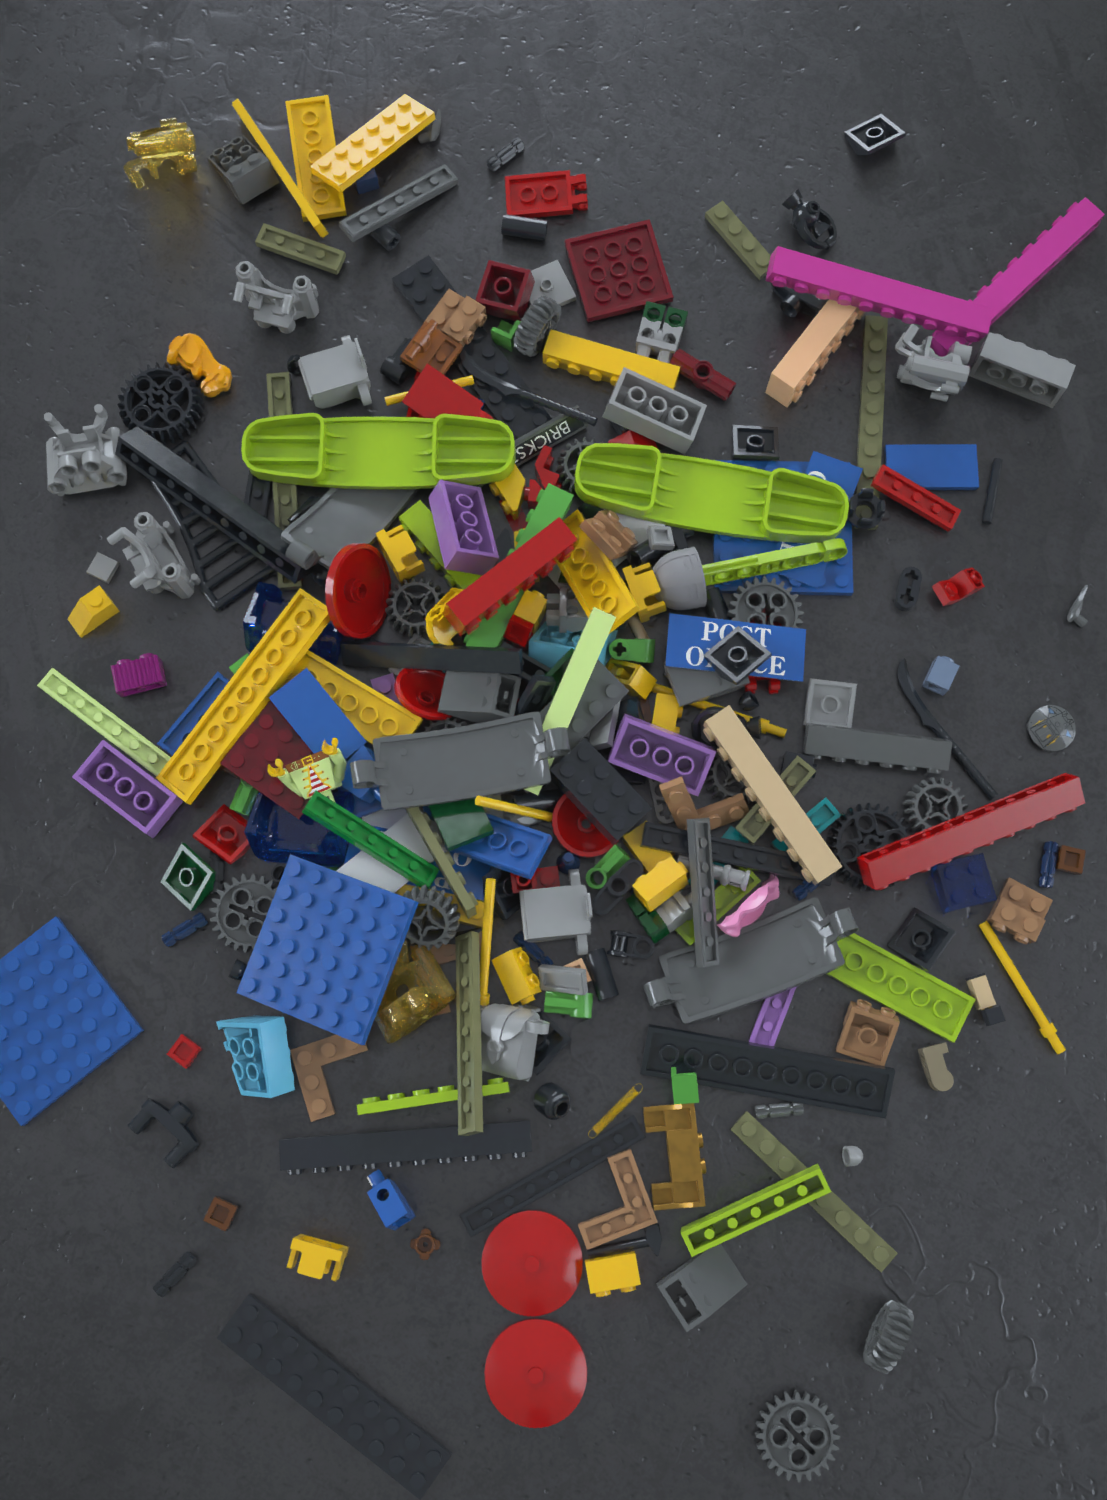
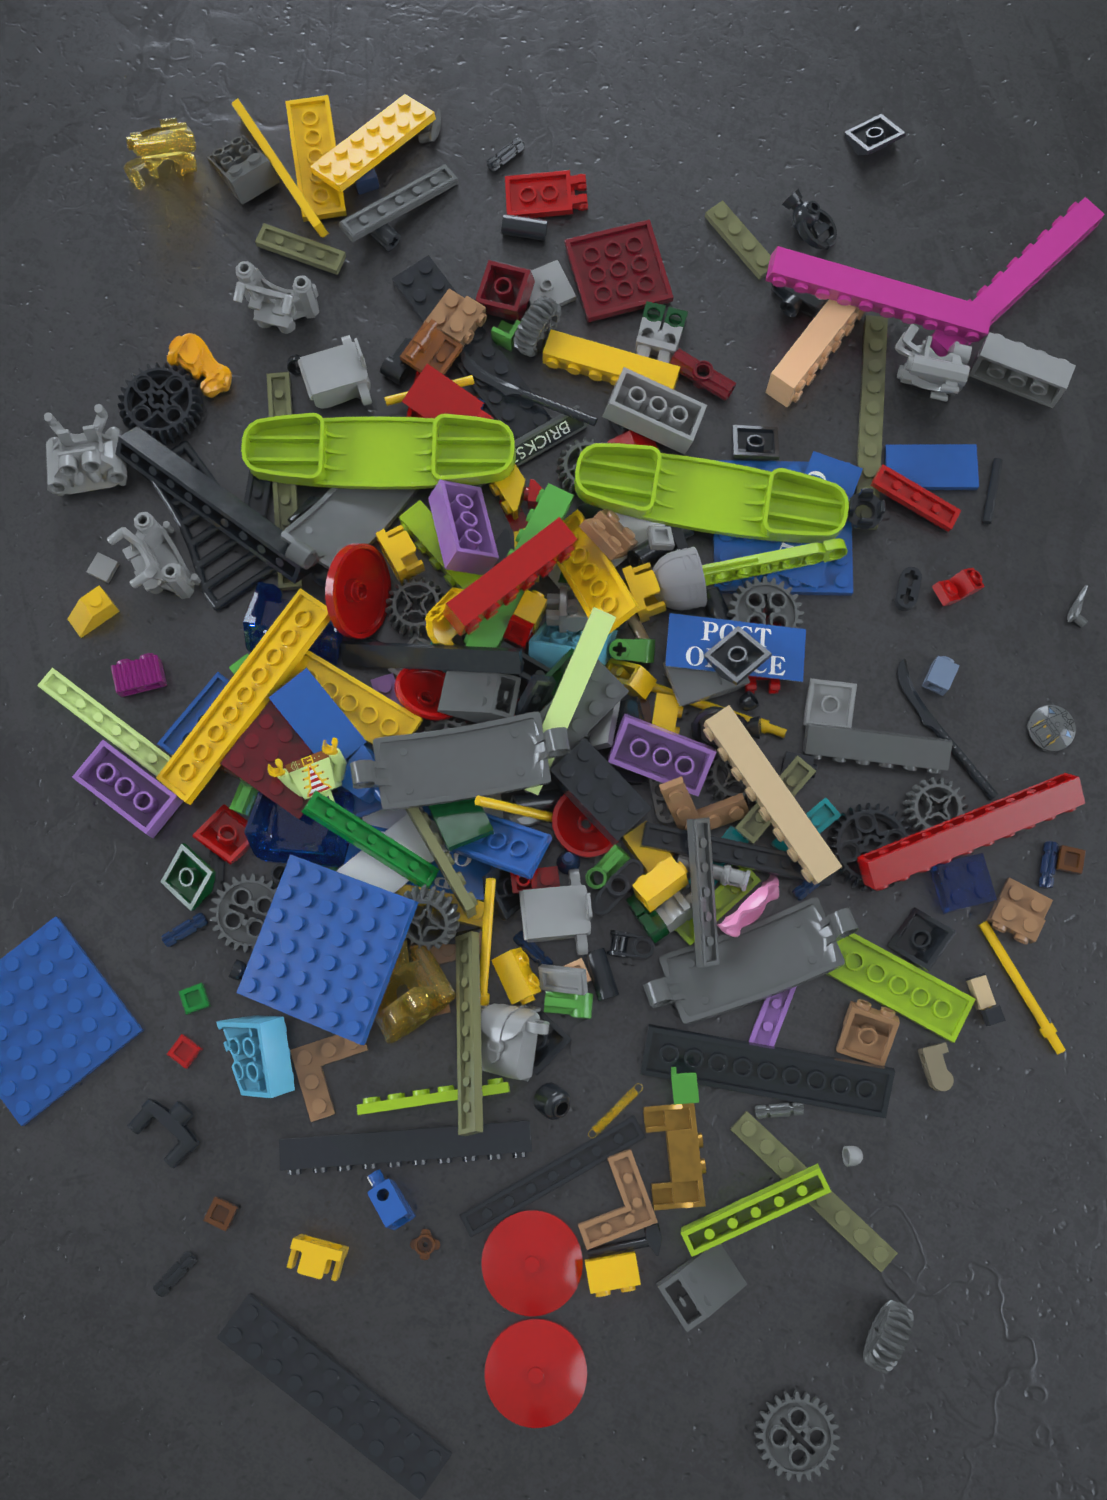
red slope [535,445,562,490] -> none
none -> green tile [178,983,211,1015]

